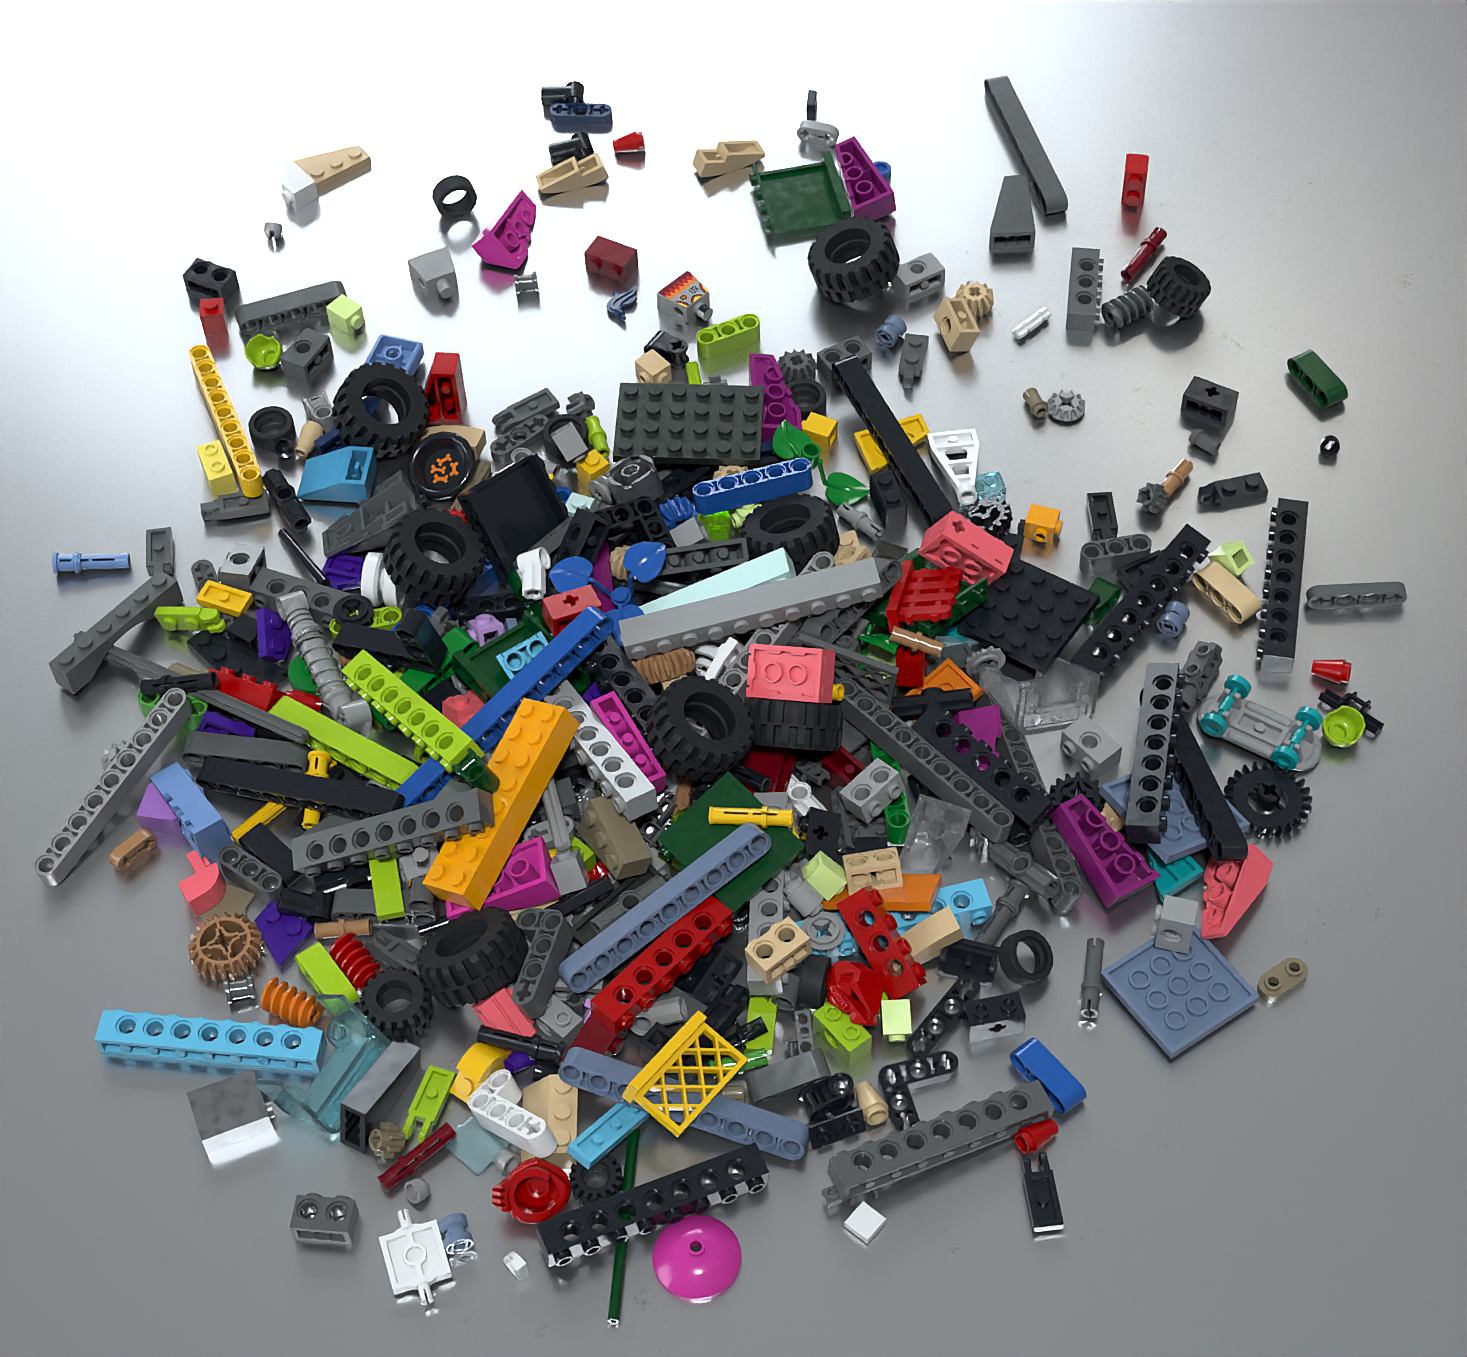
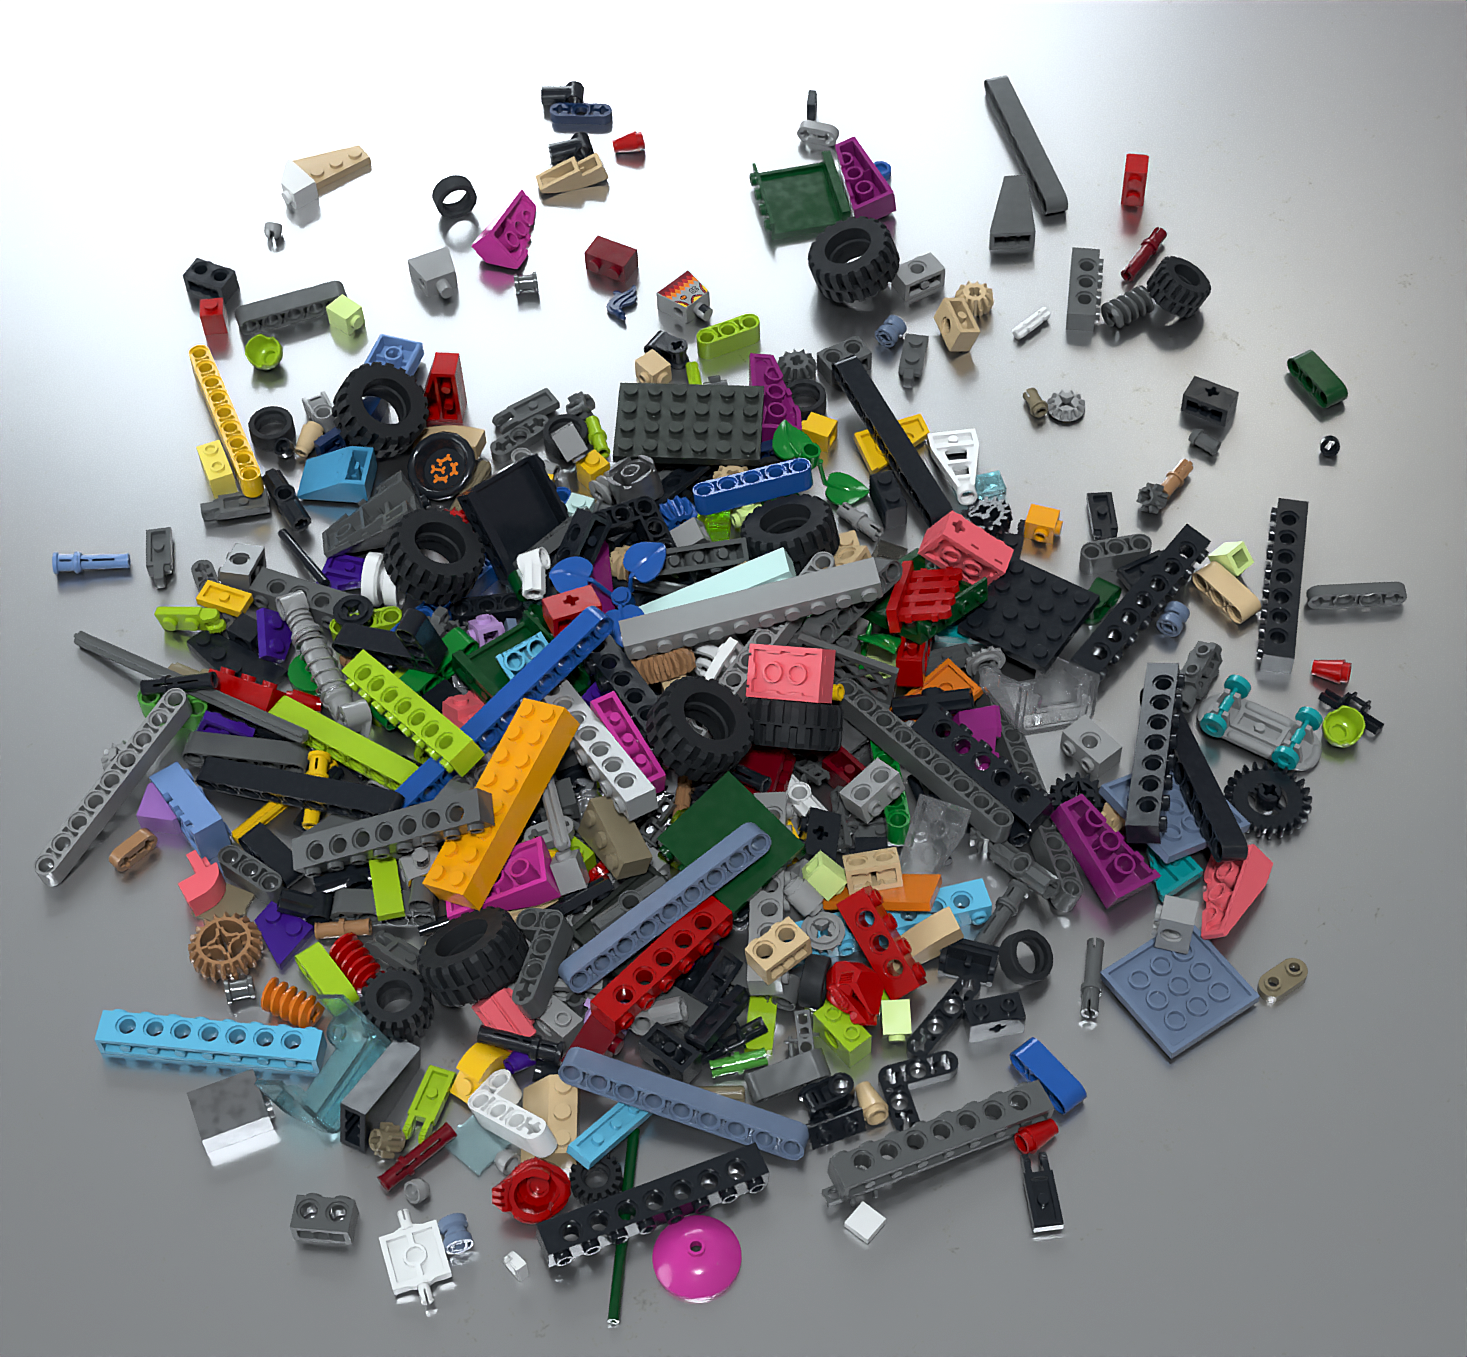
dark grey arch [49,570,184,694] -> none
dark grey brick [280,328,333,383] -> none
dark green piece [451,748,500,794] -> none
yellow fence [622,1010,748,1138] -> none
tan slope [692,140,766,177] -> none
yellow pin [709,806,794,828] -> none
medium nougat pin [889,625,944,658] -> none
black hinge [1197,472,1268,506] -> none

